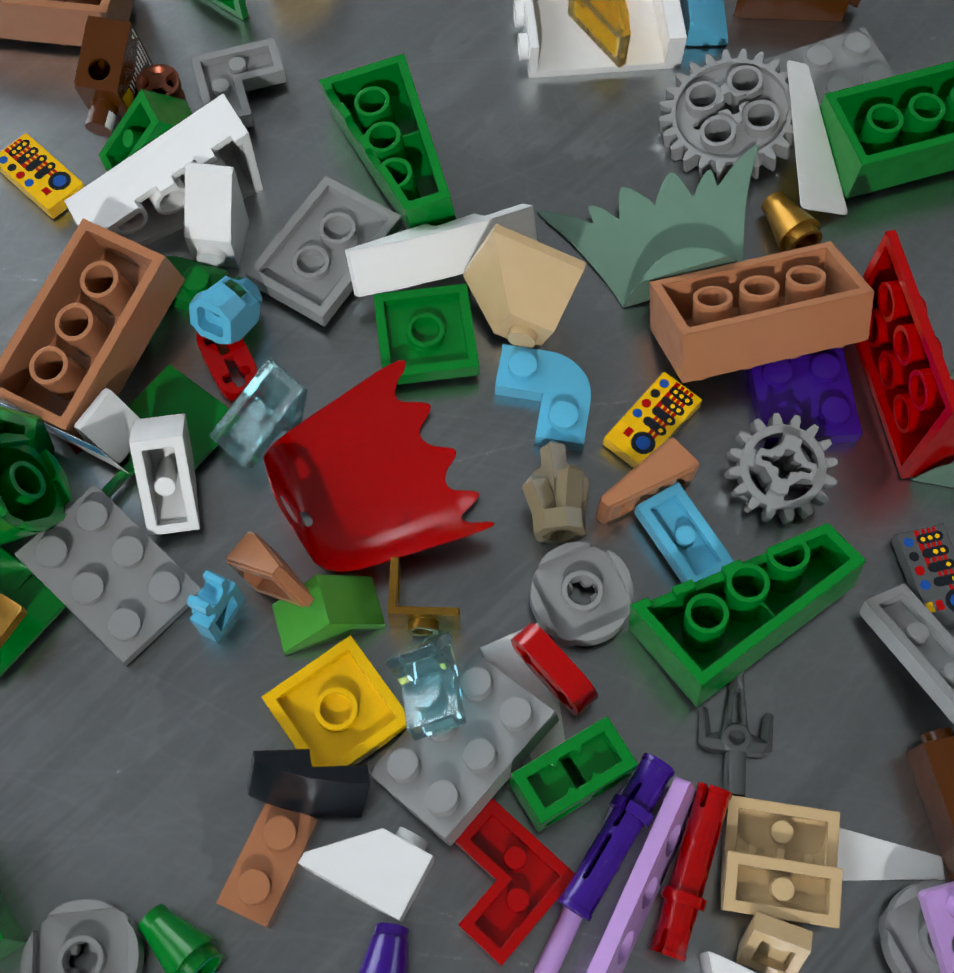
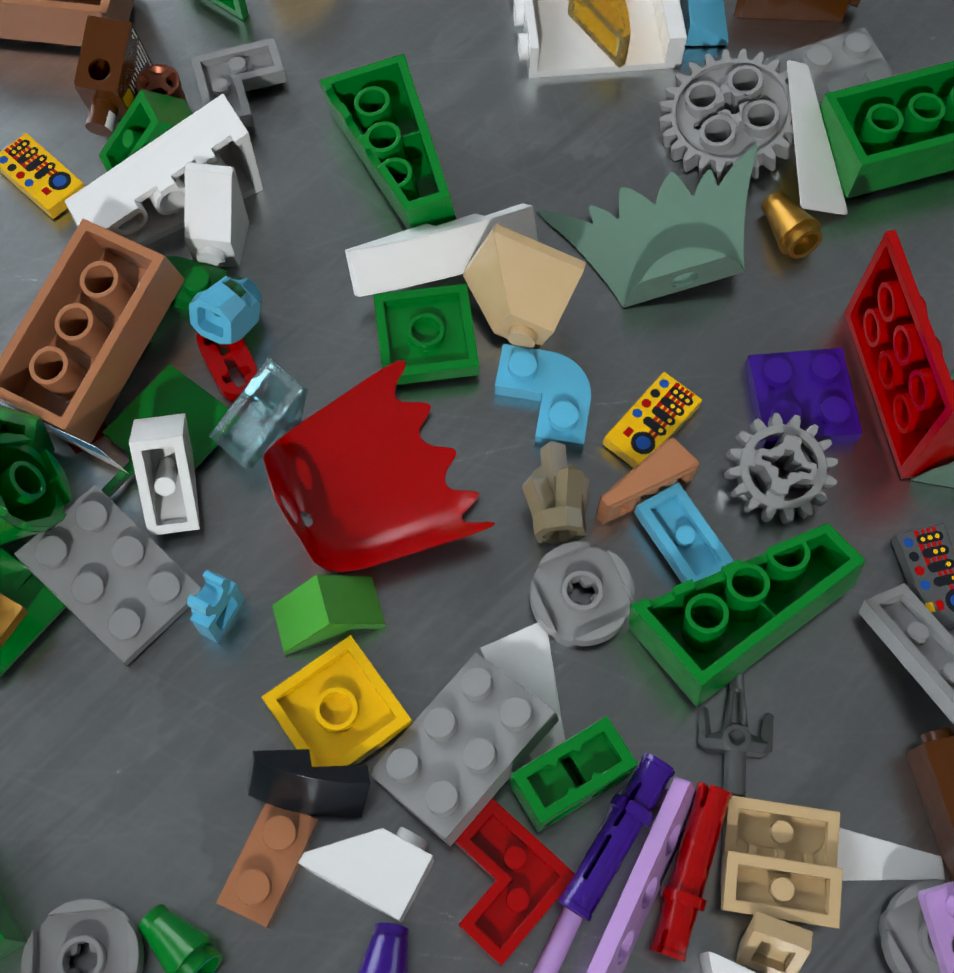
white slope [74,388,140,464] -> none
nougat slope [225,531,314,607] -> none
light grey plate [245,175,402,327] -> none
clear light blue slope [386,630,466,741] -> none
pearl gold bracket [388,557,460,636] -> none
red beam [510,622,598,716] -> none
nougat brick [649,241,874,383] -> none

